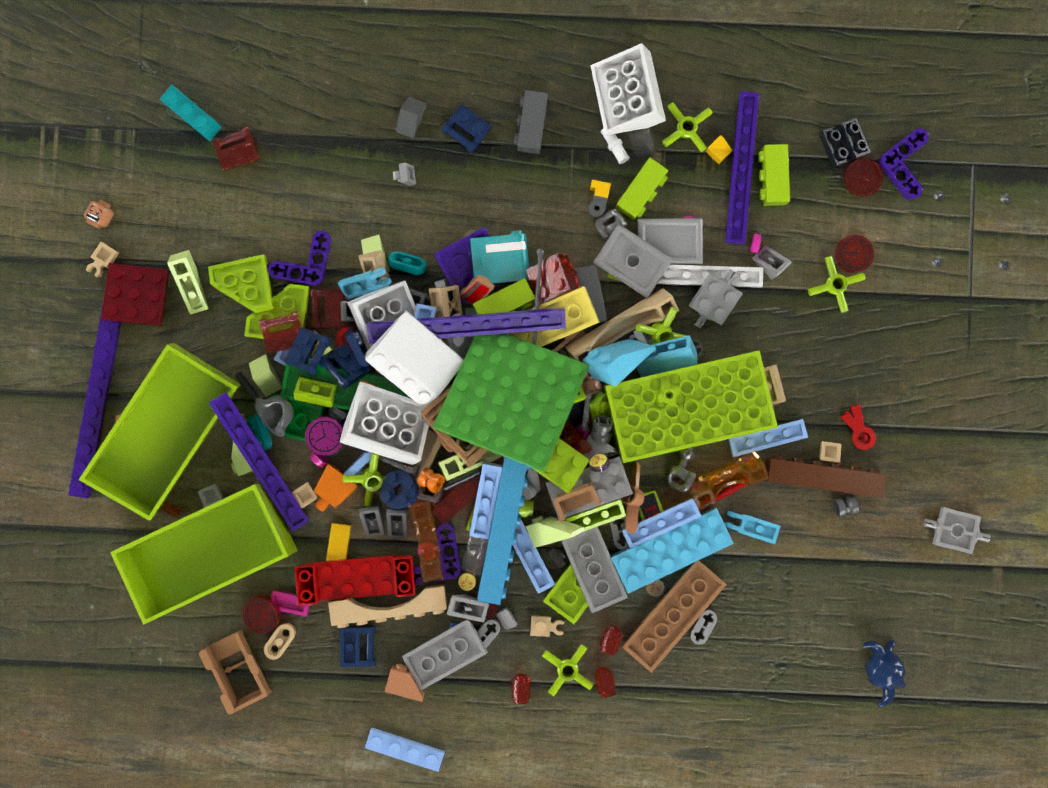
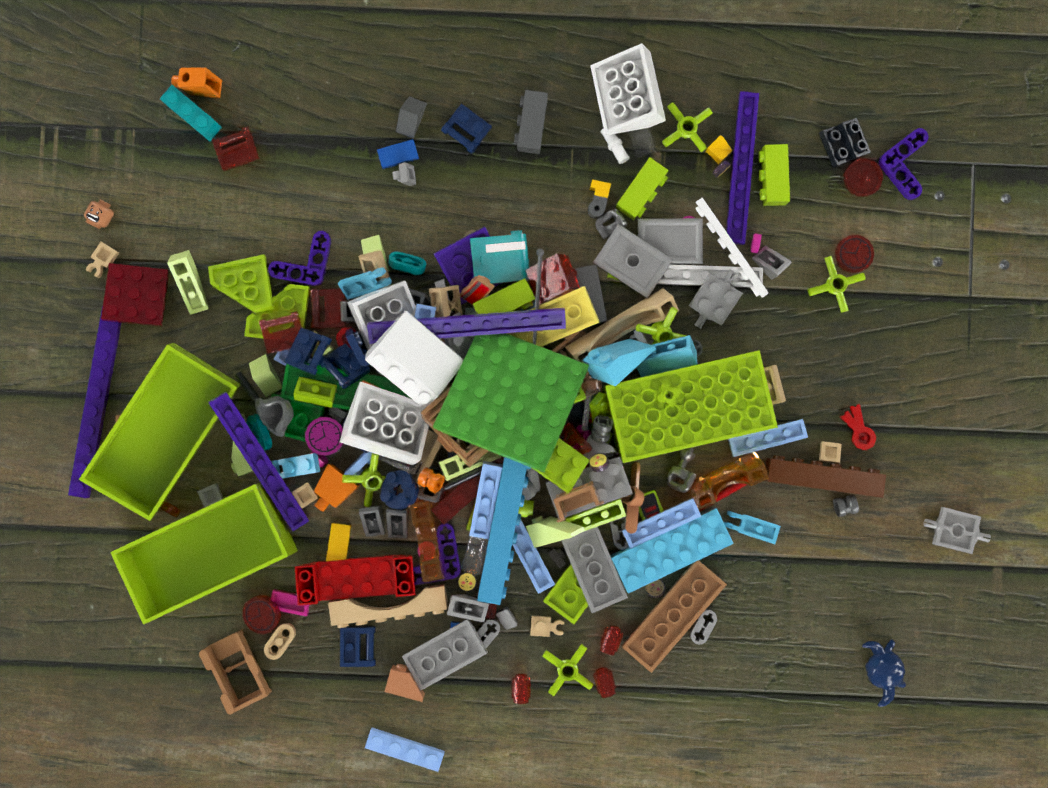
none -> orange torso [171,68,222,98]
none -> medium azure plate [271,453,320,479]
none -> blue tile [377,139,419,169]
none -> white plate [695,198,768,297]
none -> tile [712,160,731,178]

